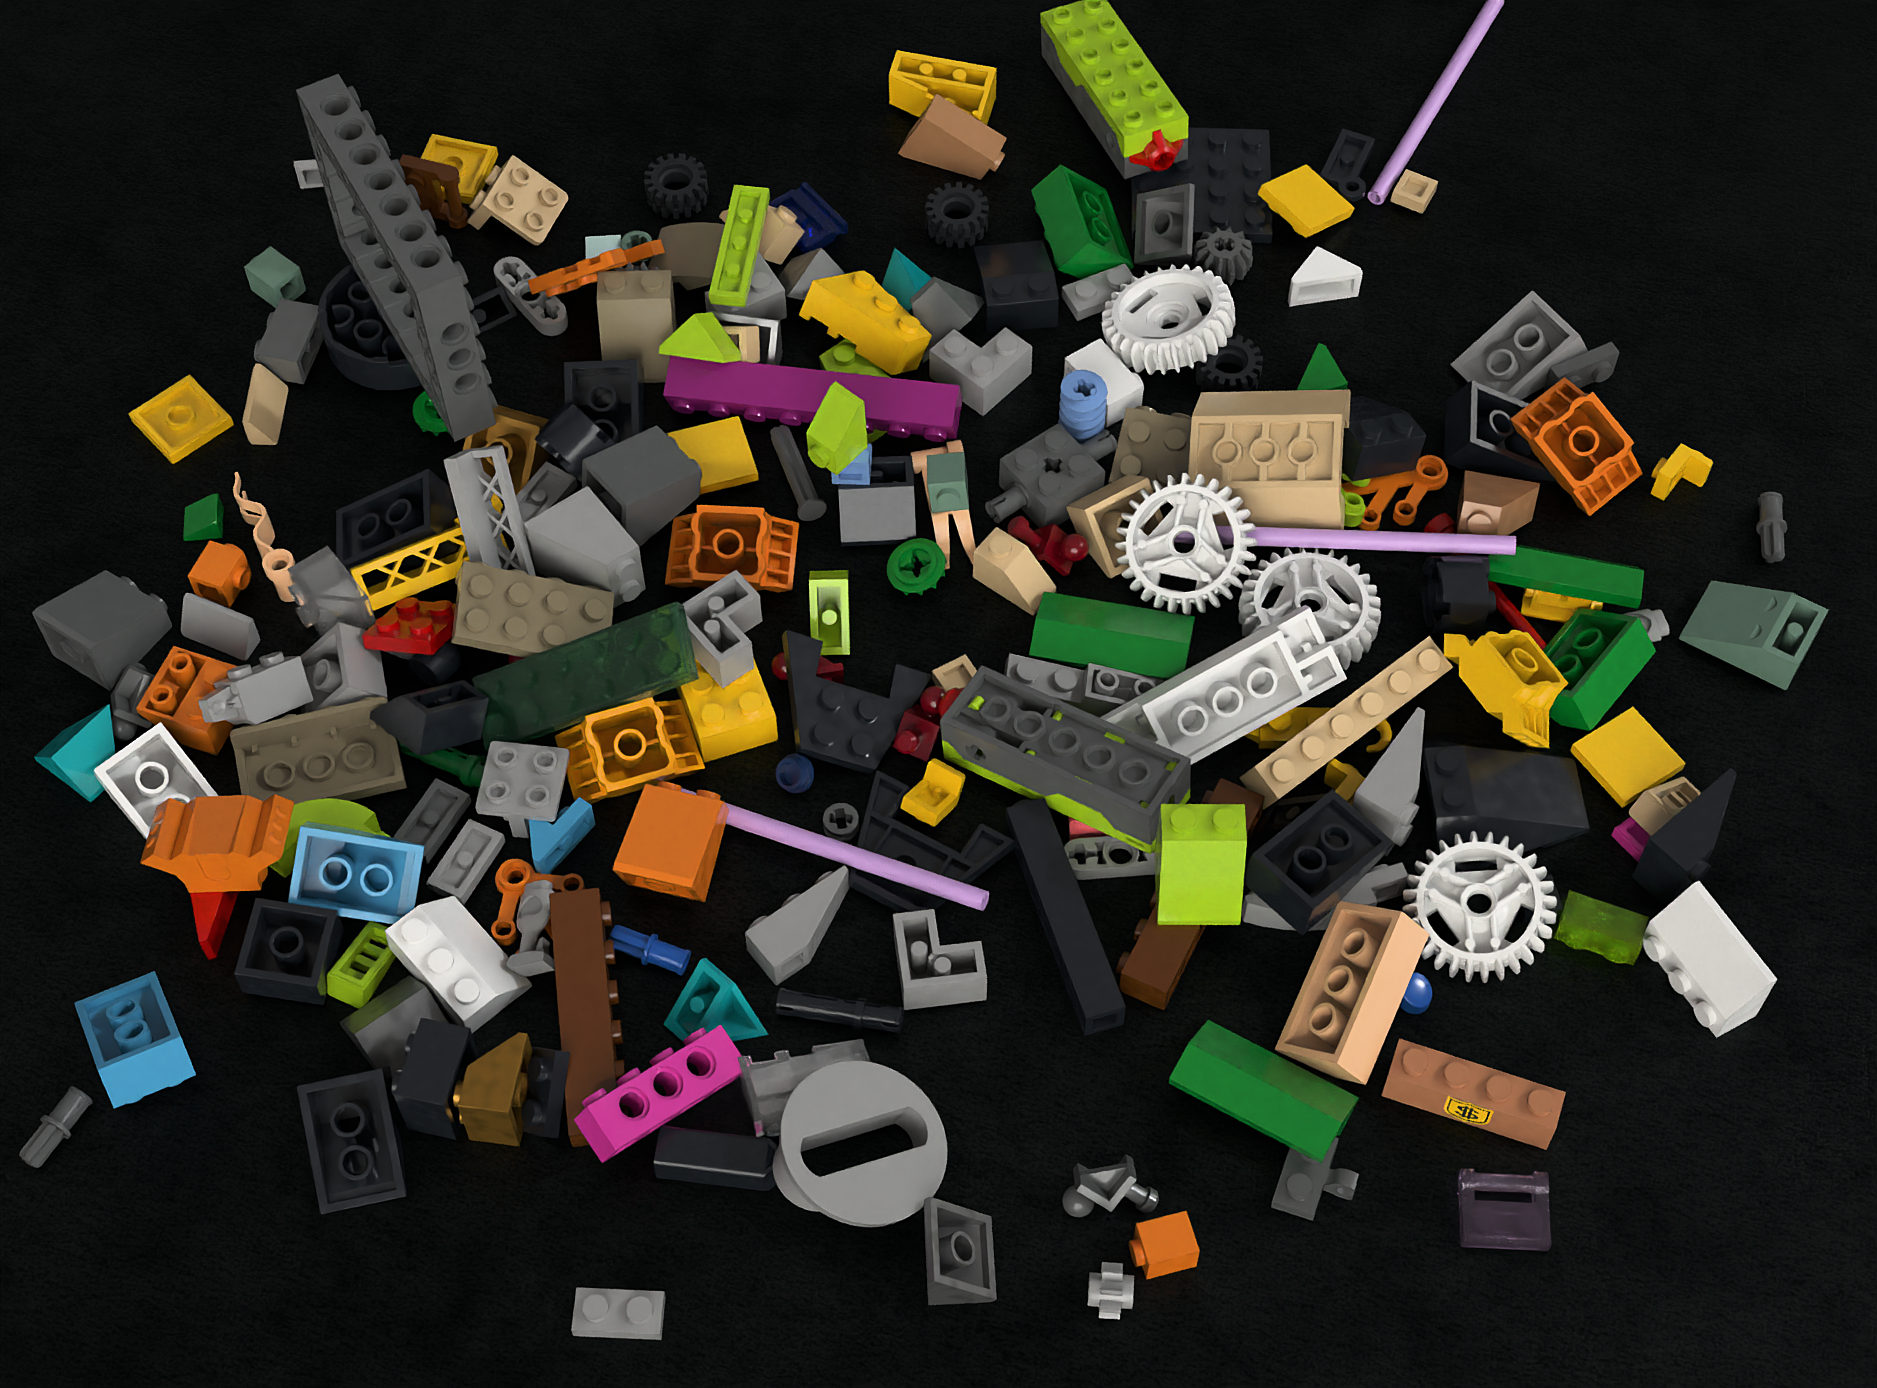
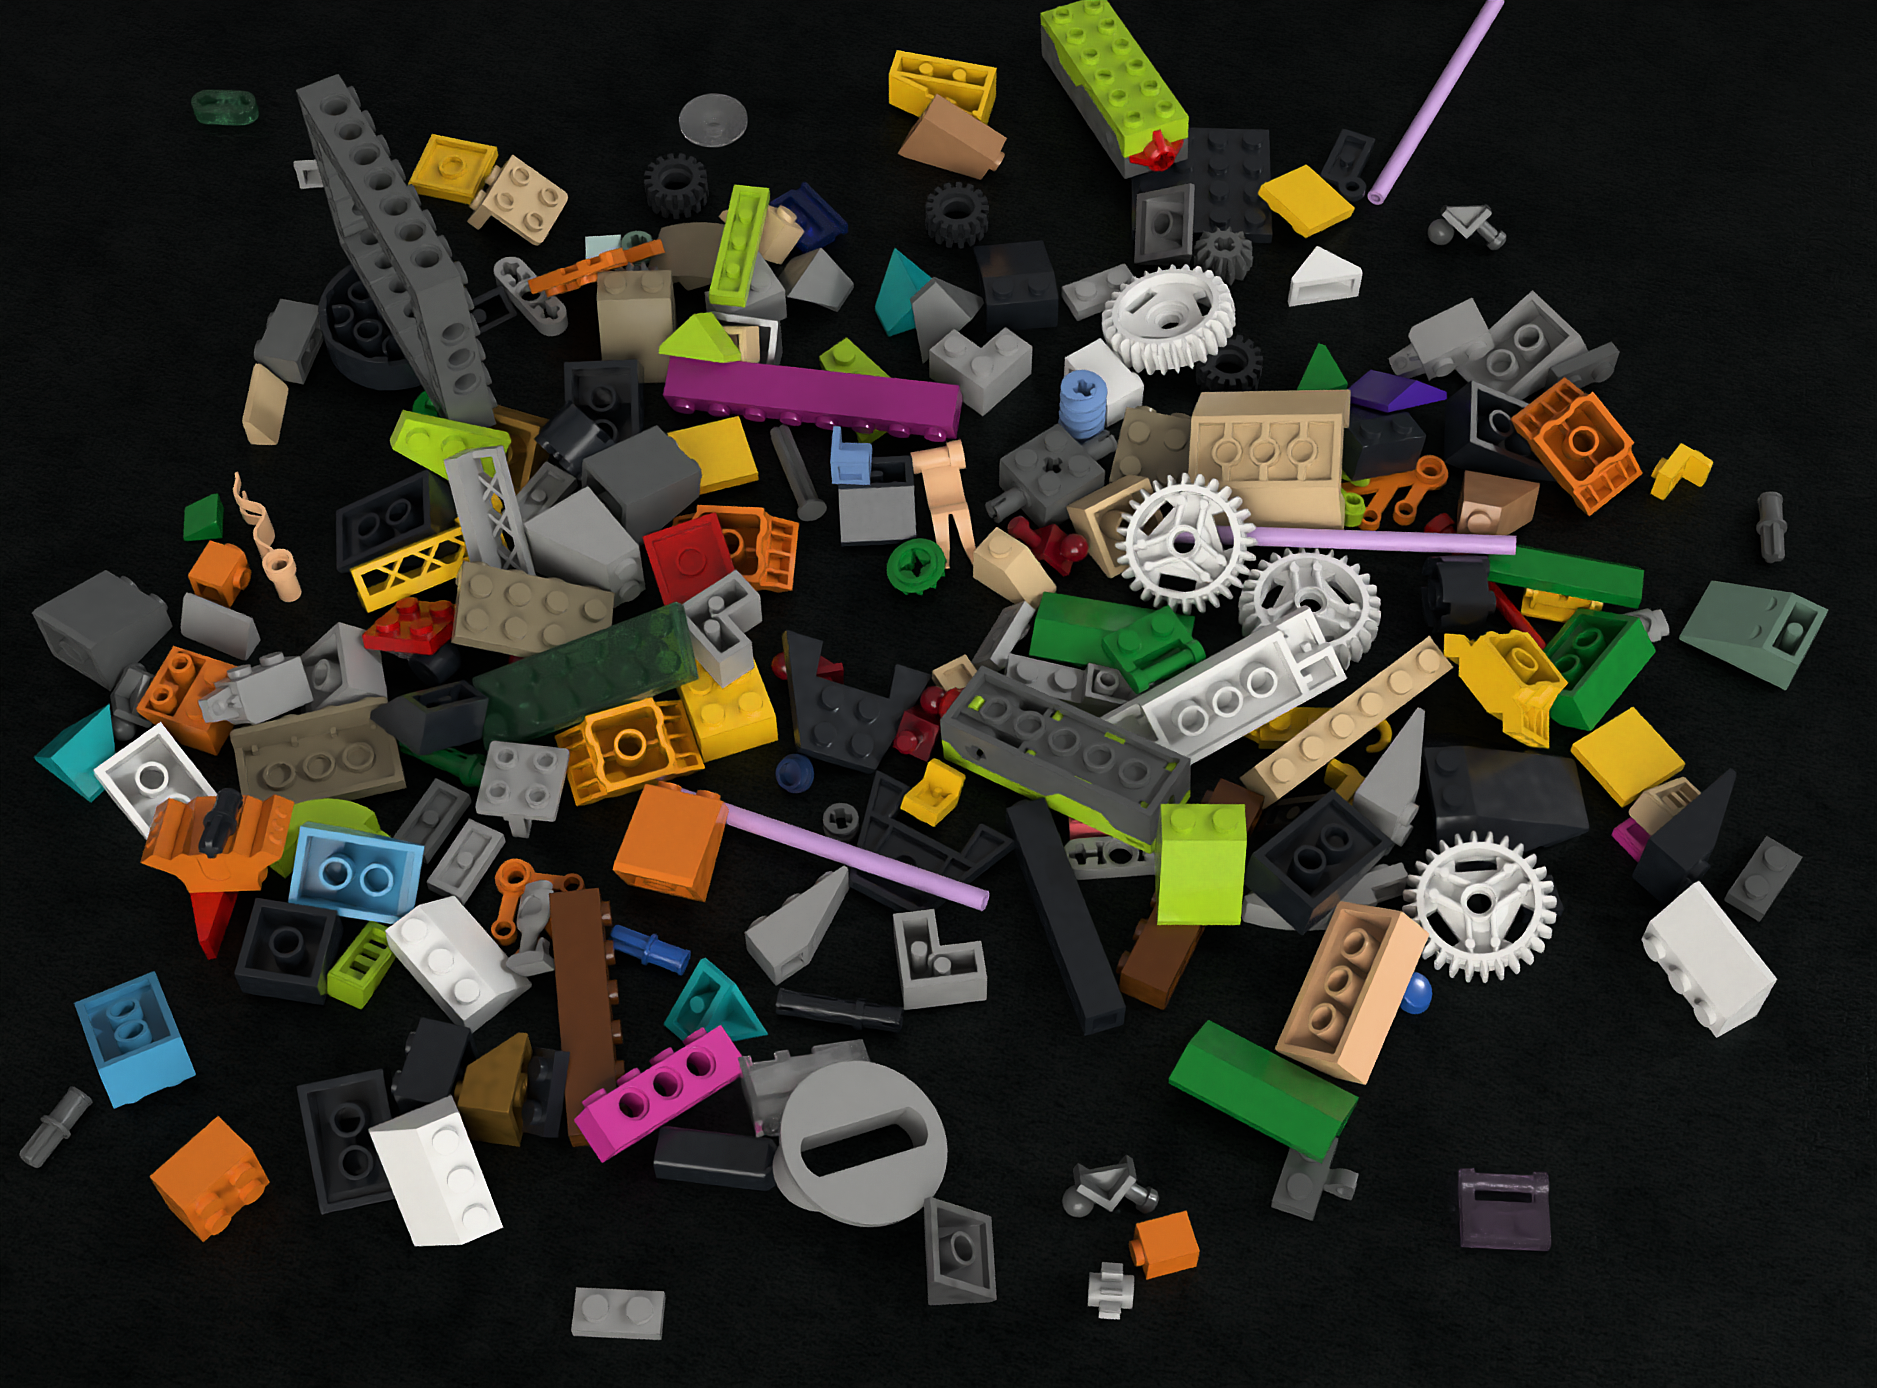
yellow tile [129,374,234,464] -> none
sand green brick [244,246,306,308] -> none
clear slope [287,546,376,637] -> none
flat silver slope [340,975,448,1080] -> none
reddish brown plate [399,154,469,229] -> none
dark azure slope [529,797,596,875] -> none
yellow wedge [799,270,932,375] -> none
lime slope [806,381,868,475] -> none
lime slope [809,570,850,655] -> none
sand green brick [927,452,969,513] -> none
green slope [1031,164,1134,280] -> none
nougat brick [1381,1038,1566,1150] -> none
tan plate [1391,169,1438,214] -> none
clear neon green bracket [1554,890,1649,965] -> none
none -> orange brick [149,1116,270,1242]
none -> clear green beam [191,90,259,125]
none -> black axle [198,788,243,859]
none -> white slope [368,1095,503,1246]
none -> lime wing [390,410,511,480]
none -> red plate [642,512,735,610]
none -> clear dish [679,94,748,147]
none -> light grey plate [971,601,1036,671]
none -> green plate [1101,605,1206,694]
none -> dark purple slope [1347,370,1447,412]
none -> light grey hinge [1388,298,1495,380]
none -> dark grey piece [1427,203,1506,250]
none -> dark grey plate [1724,836,1802,922]

